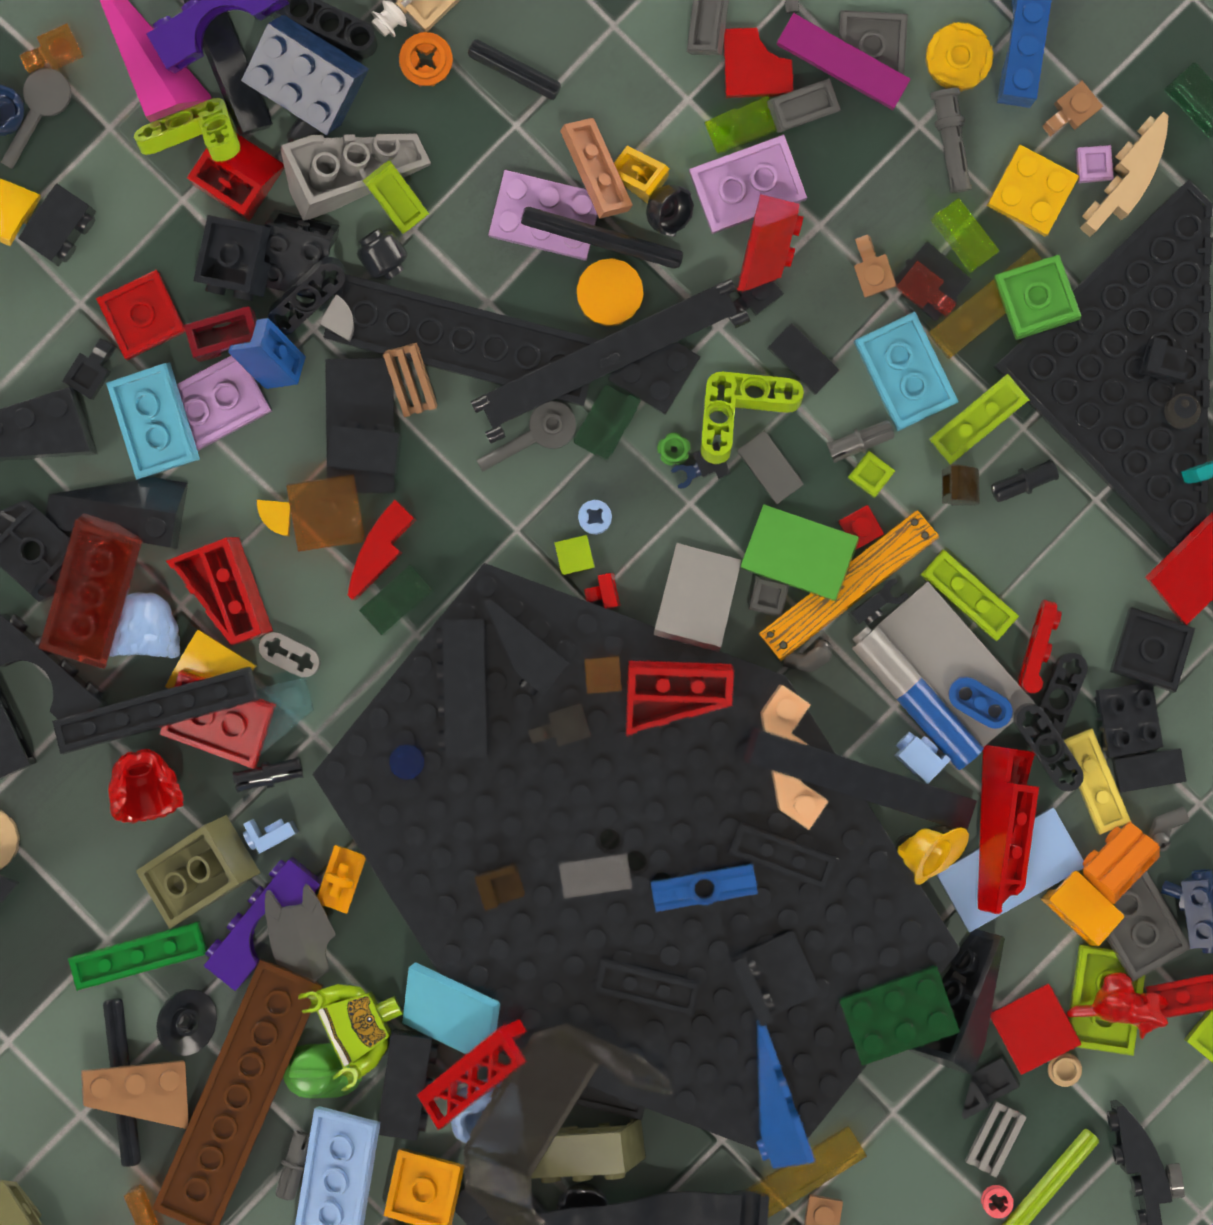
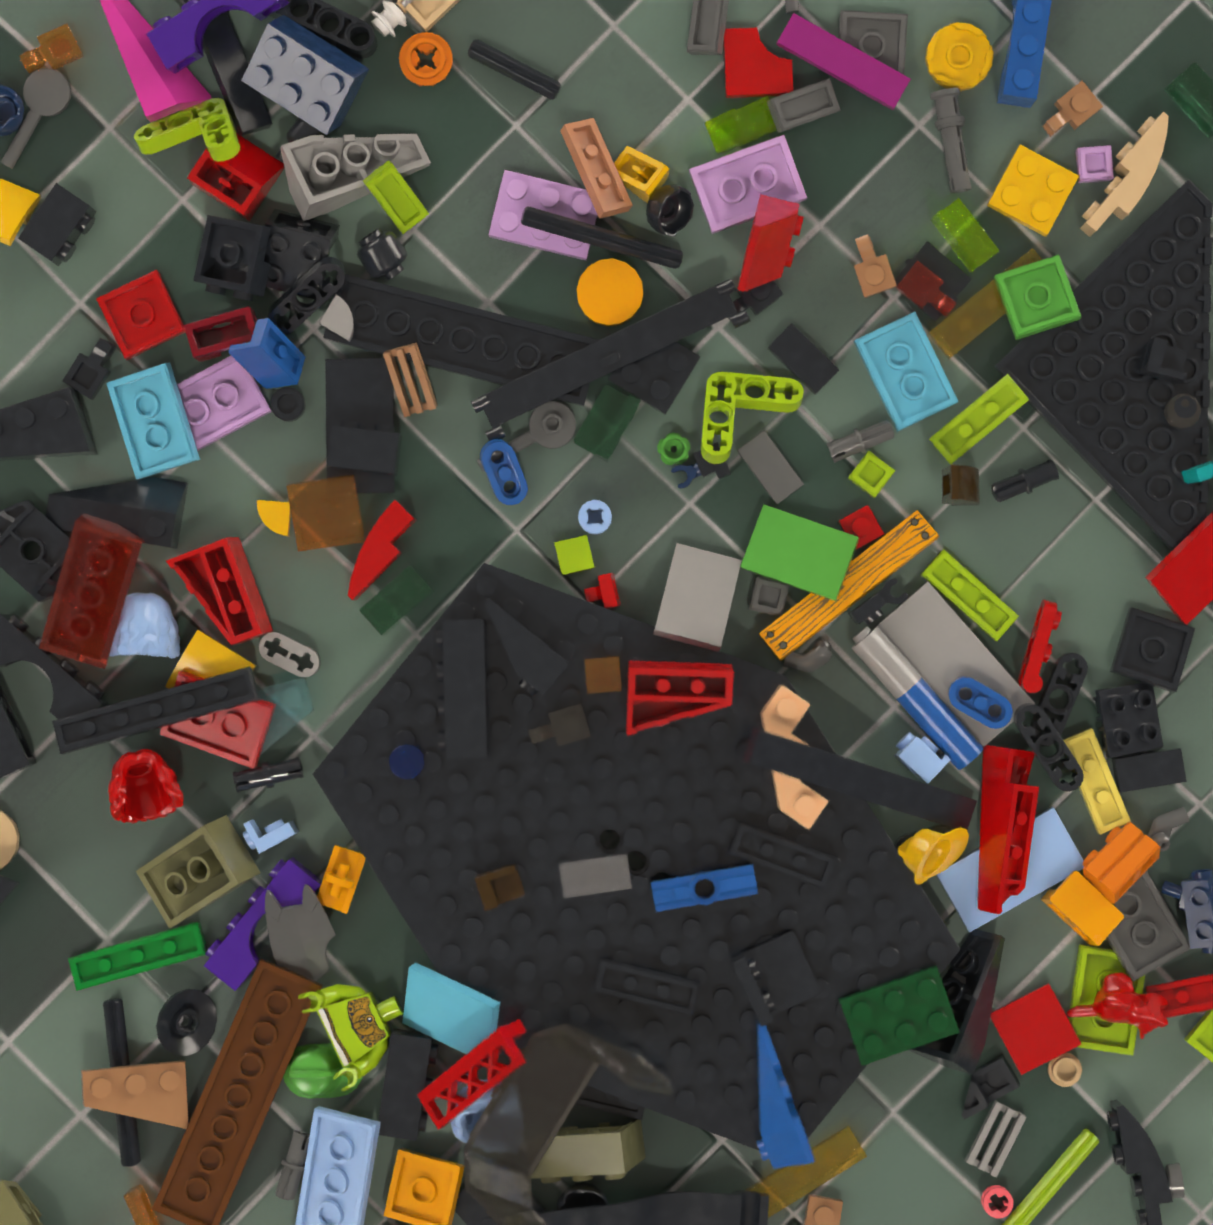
none -> black tile [271,387,306,422]
none -> blue plate [480,439,528,505]

